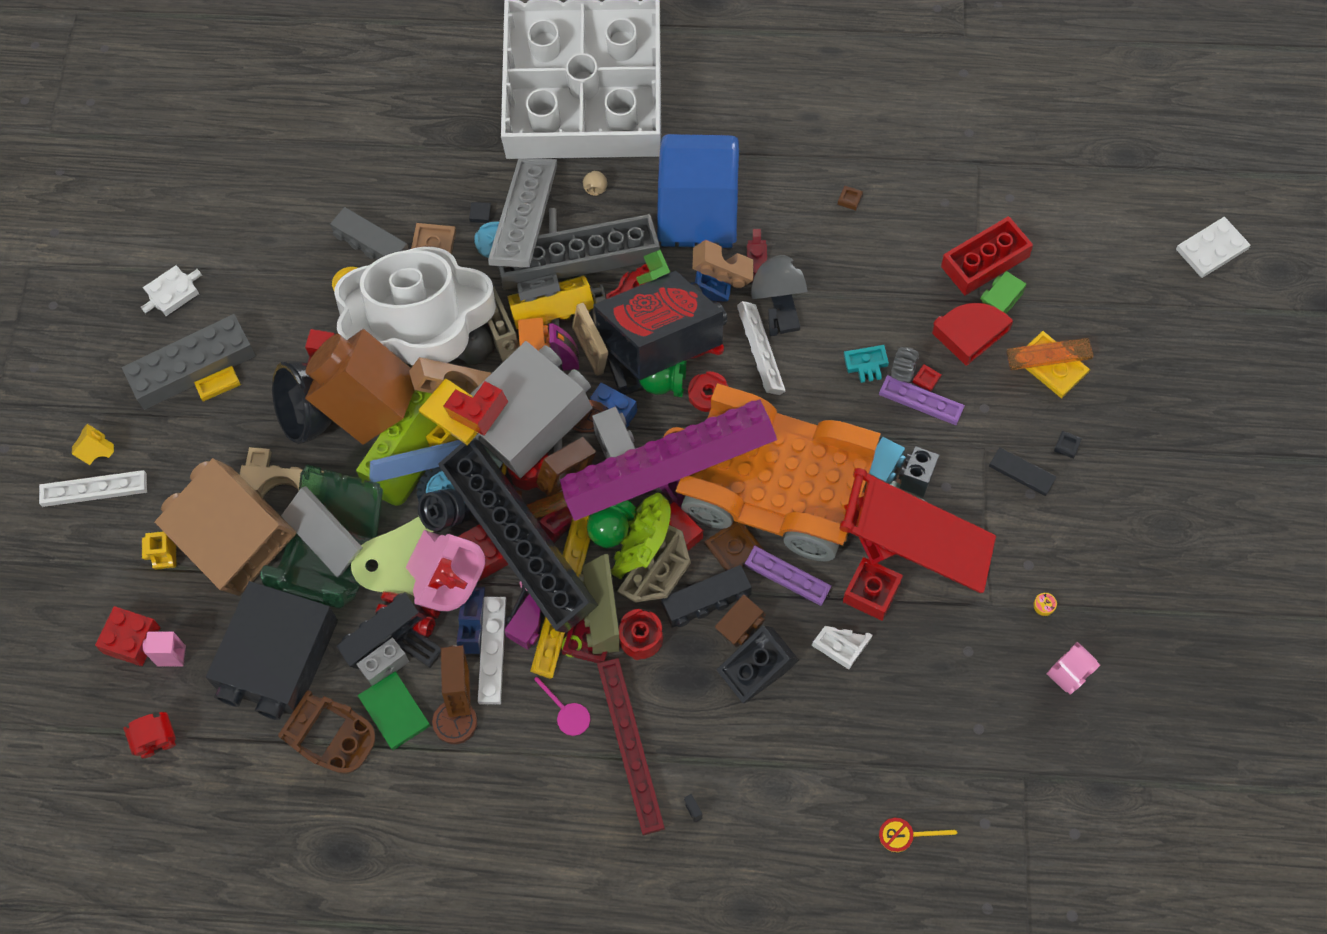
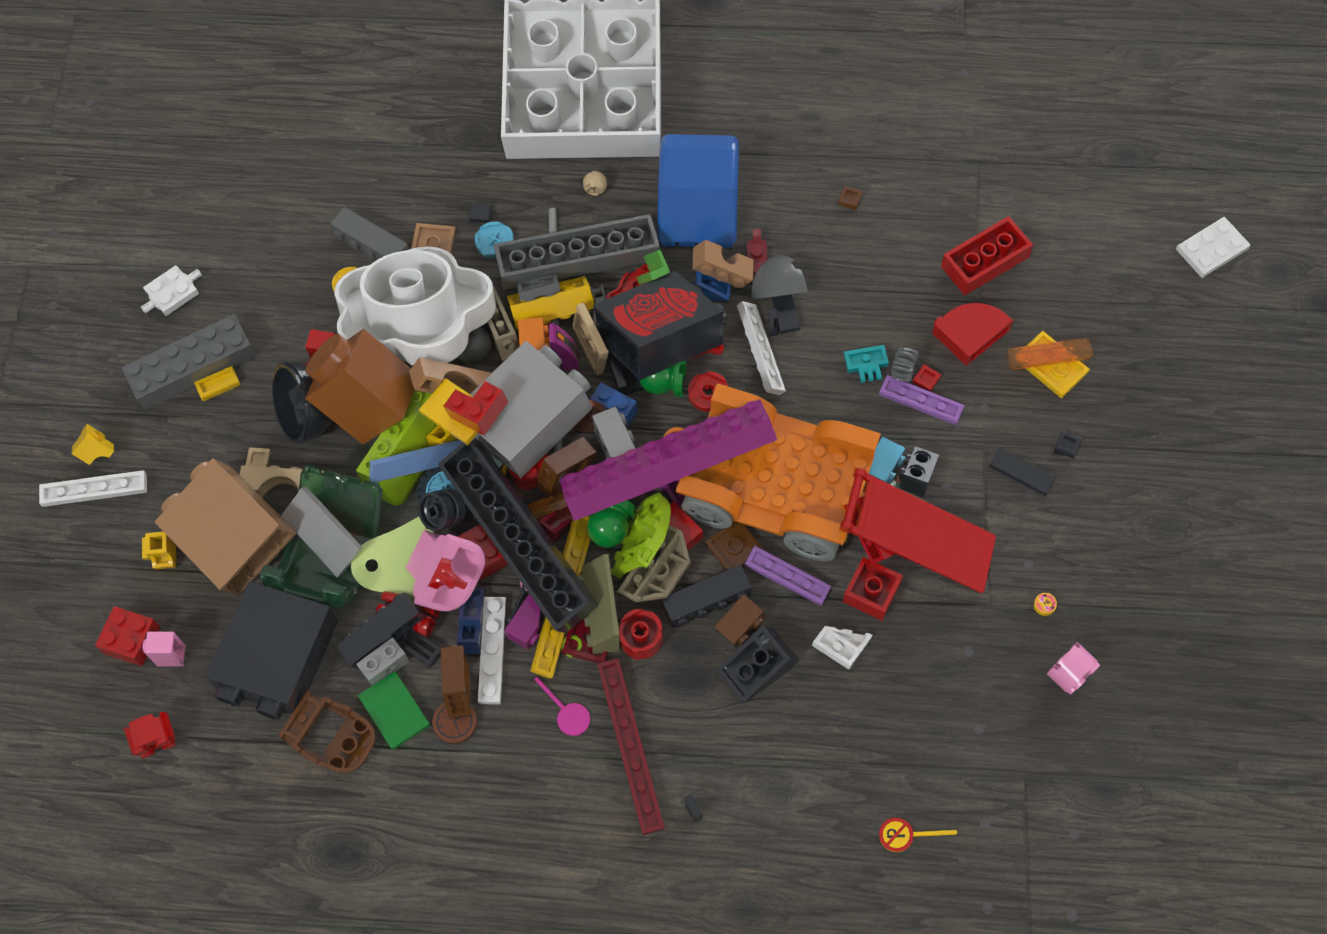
light grey plate [488,158,557,268] -> none
bright green brick [980,271,1026,314] -> none

